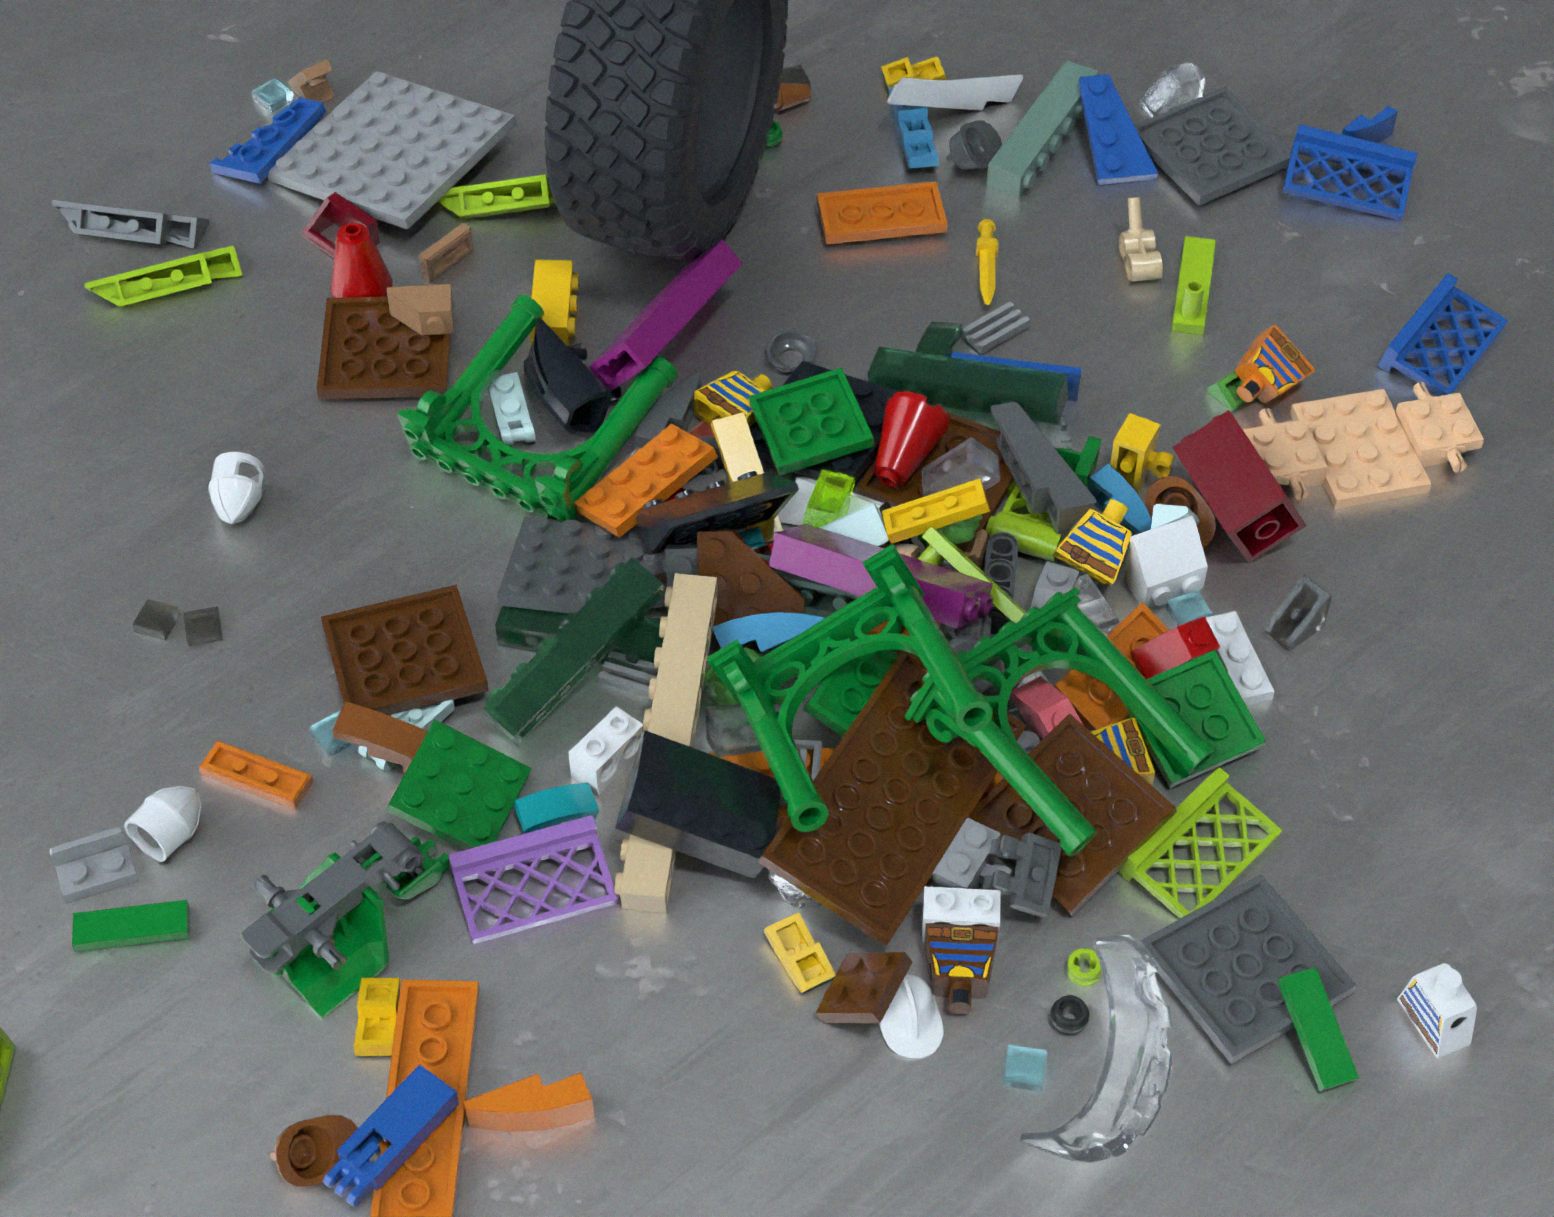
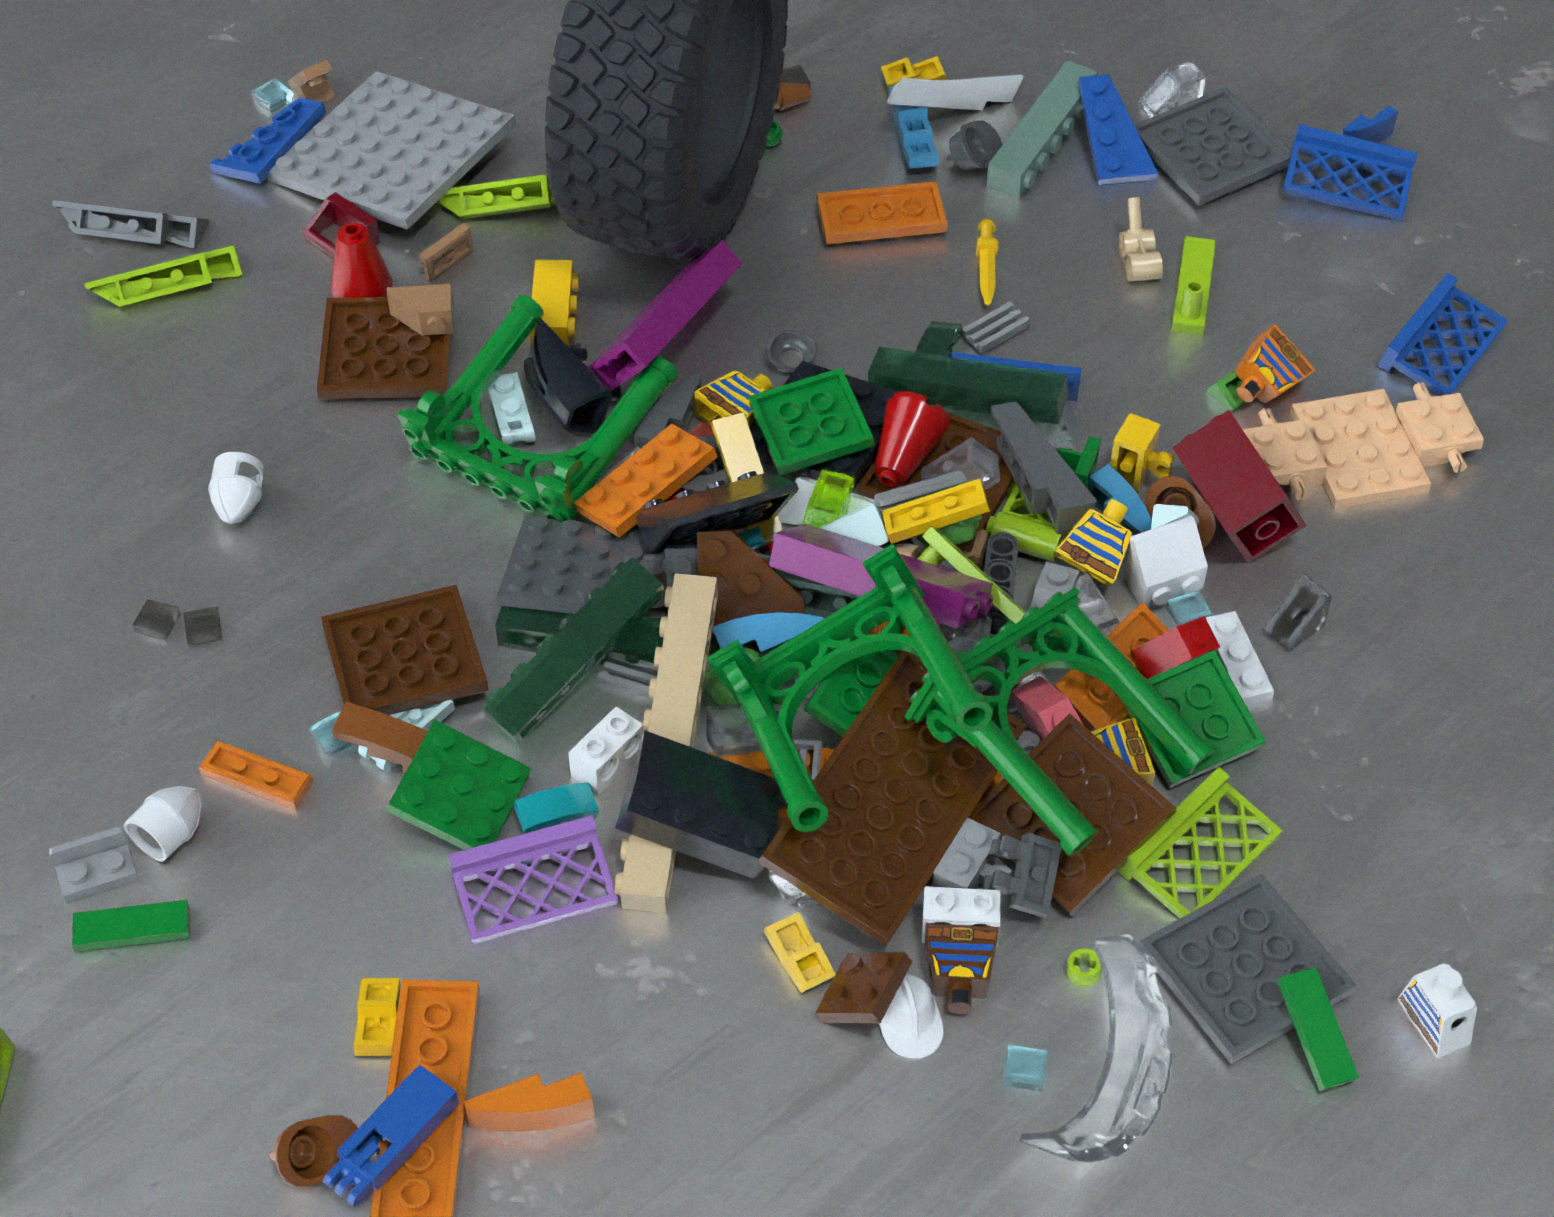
piece [241,821,450,1020] -> none
pearl dark grey plate [1050,995,1090,1034] -> none
none -> light grey axle [873,470,967,513]

